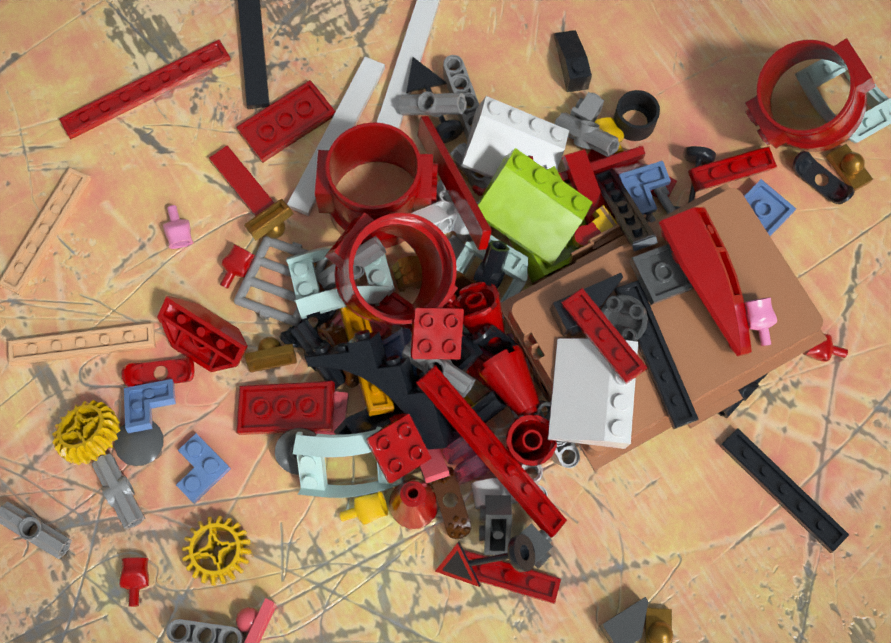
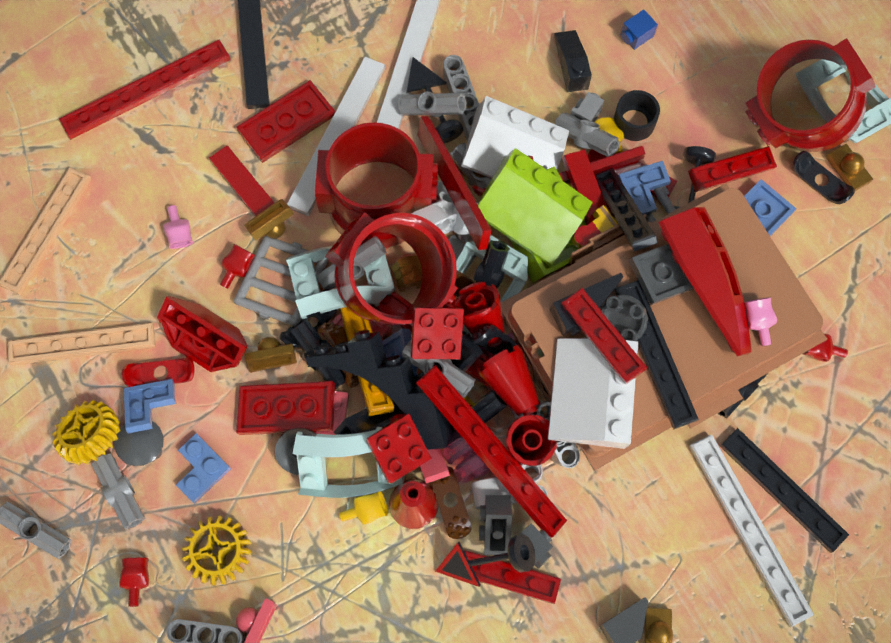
none -> blue brick [620,9,658,50]
none -> white tile [689,434,814,627]

